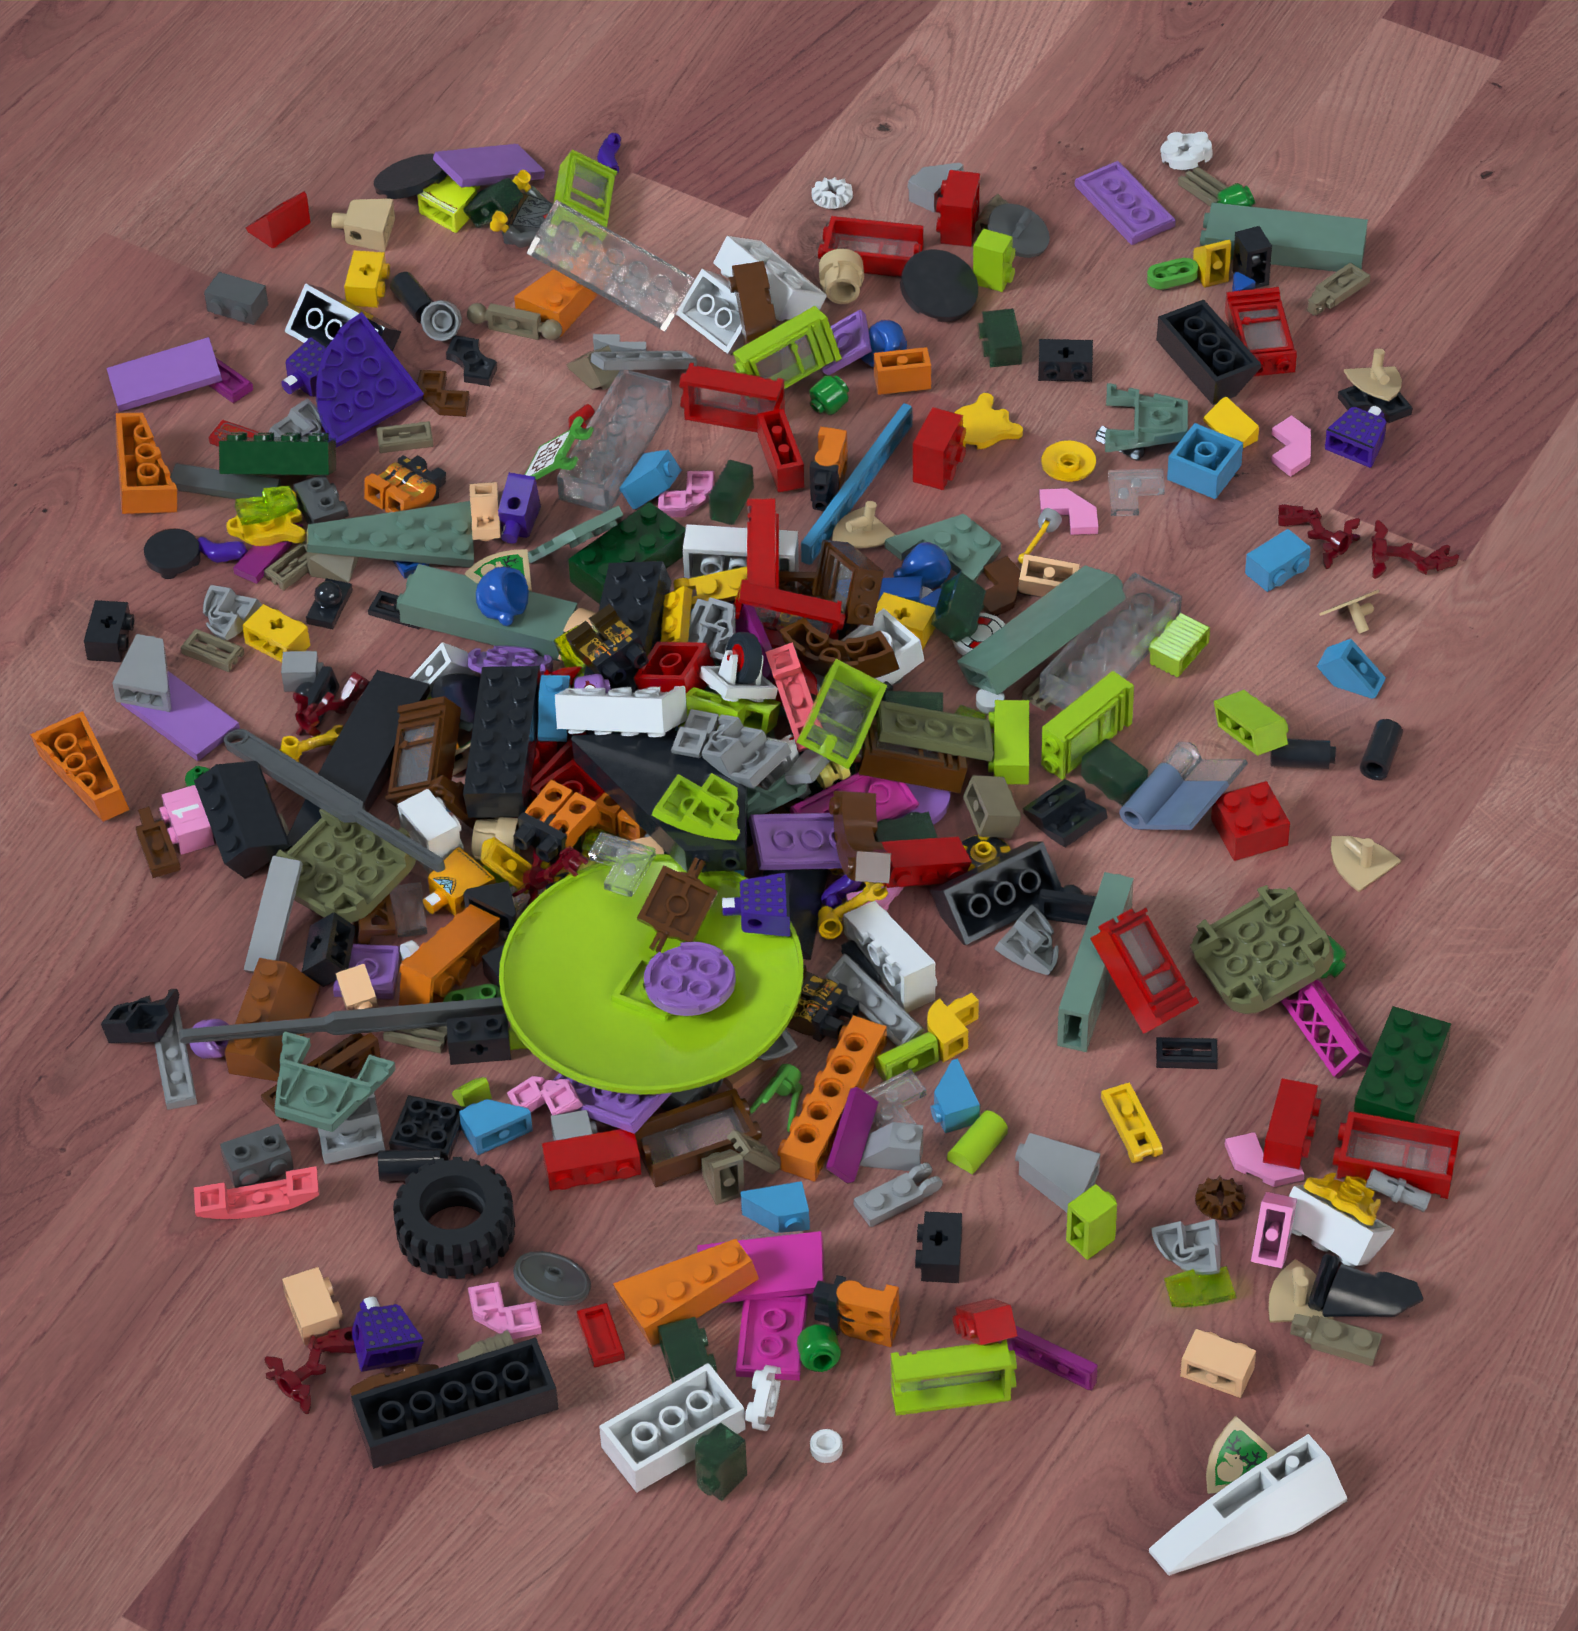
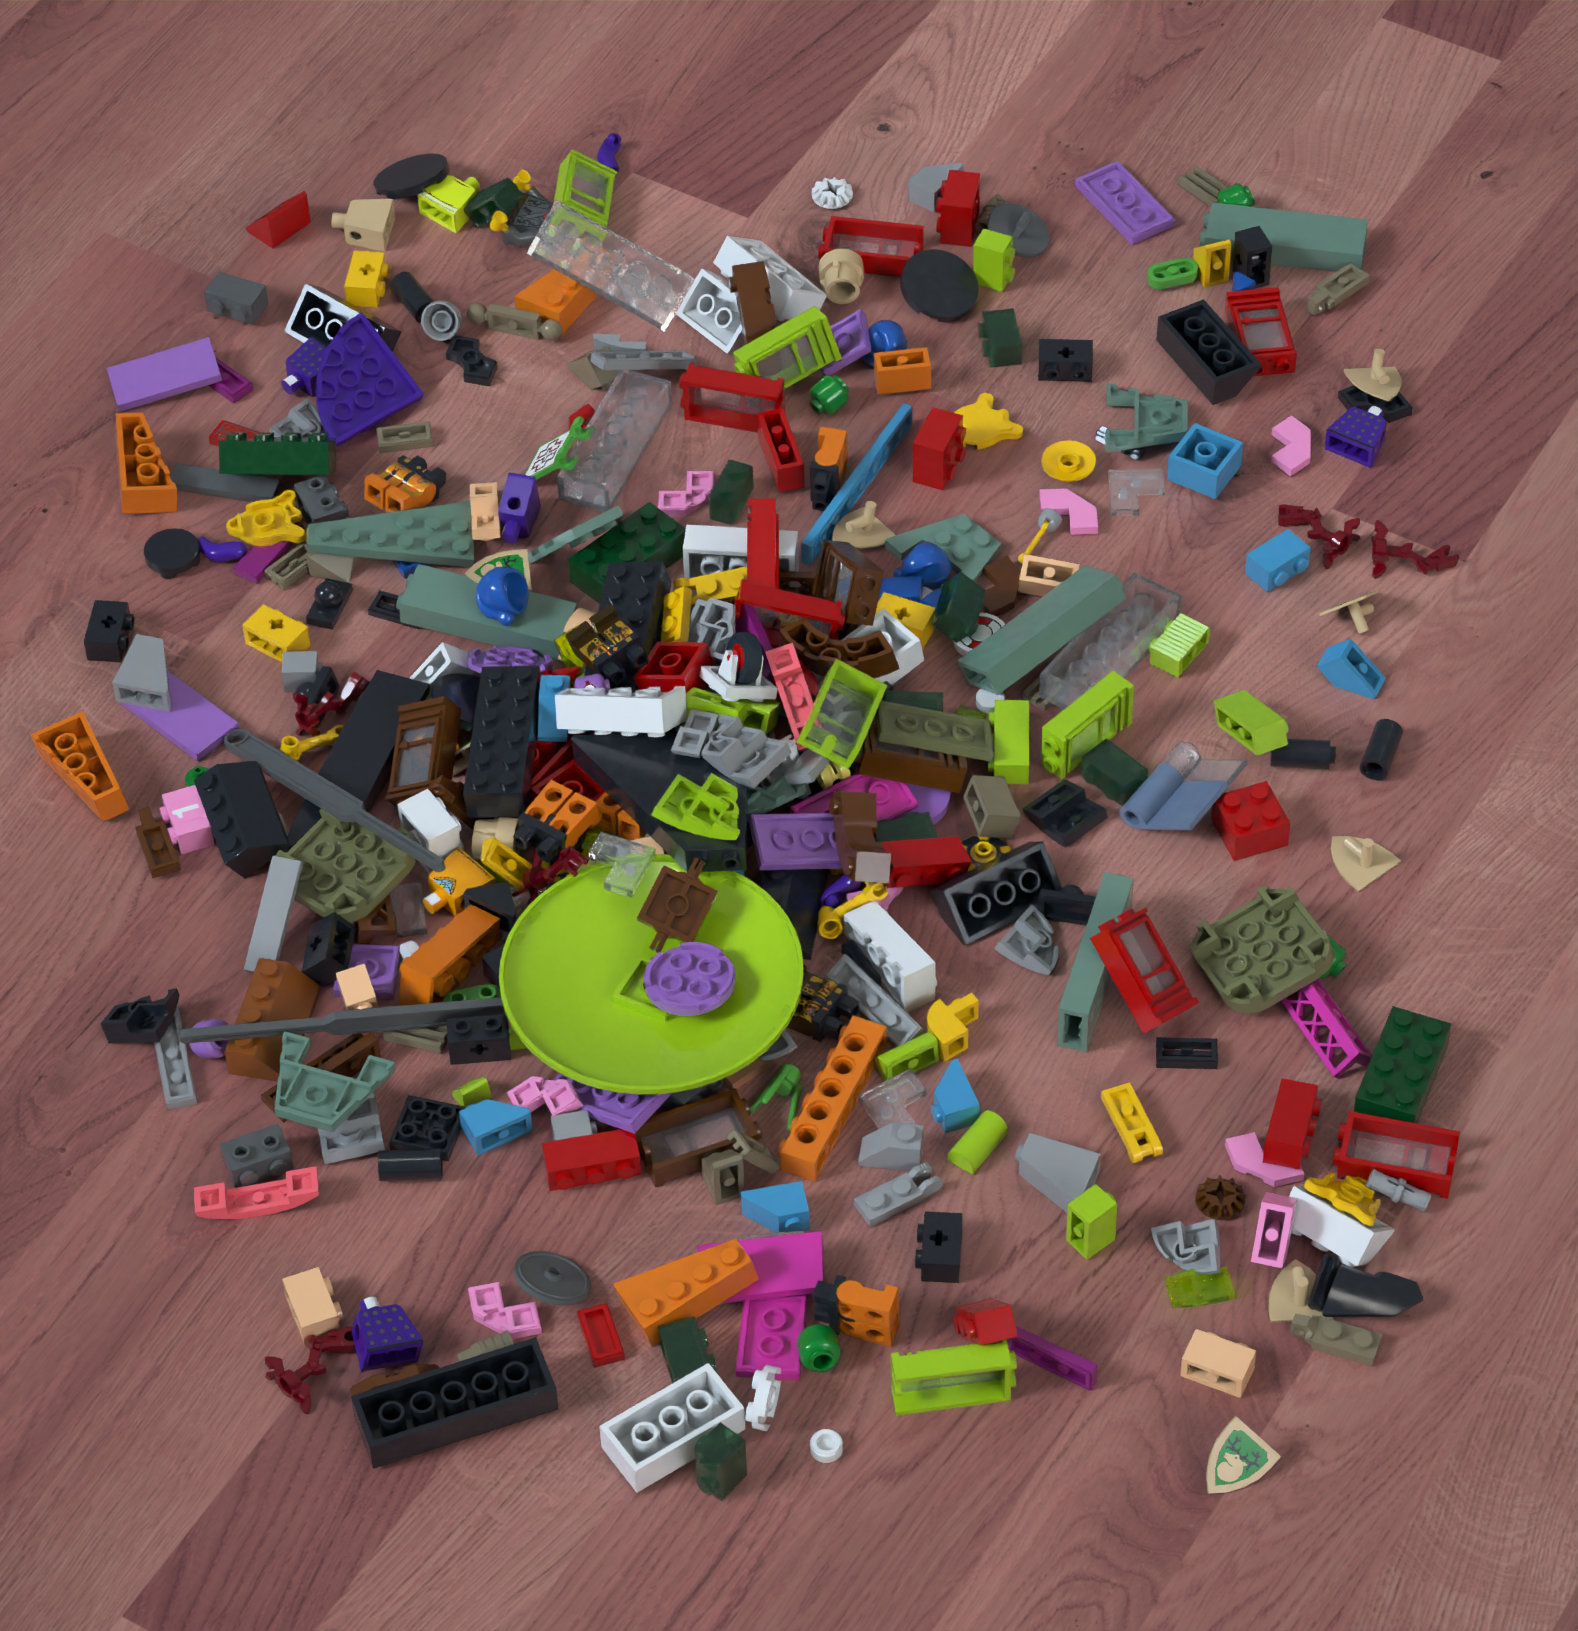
dark tan tile [181,629,244,672] -> none
light grey brick [203,585,262,641] -> none
clear neon green slope [235,486,298,525] -> none
black tyre [393,1157,516,1279] -> none
reddish brown tile [417,370,470,417] -> none
medium lavender tile [433,144,545,187] -> none
dark azure slope [619,450,682,509] -> none
dark purple torso [722,873,790,936] -> none
magenta tile [826,1087,879,1183] -> none
white wedge [1149,1434,1347,1575] -> none
white plate [1160,132,1213,170] -> none
yellow slope [1203,397,1259,448] -> none

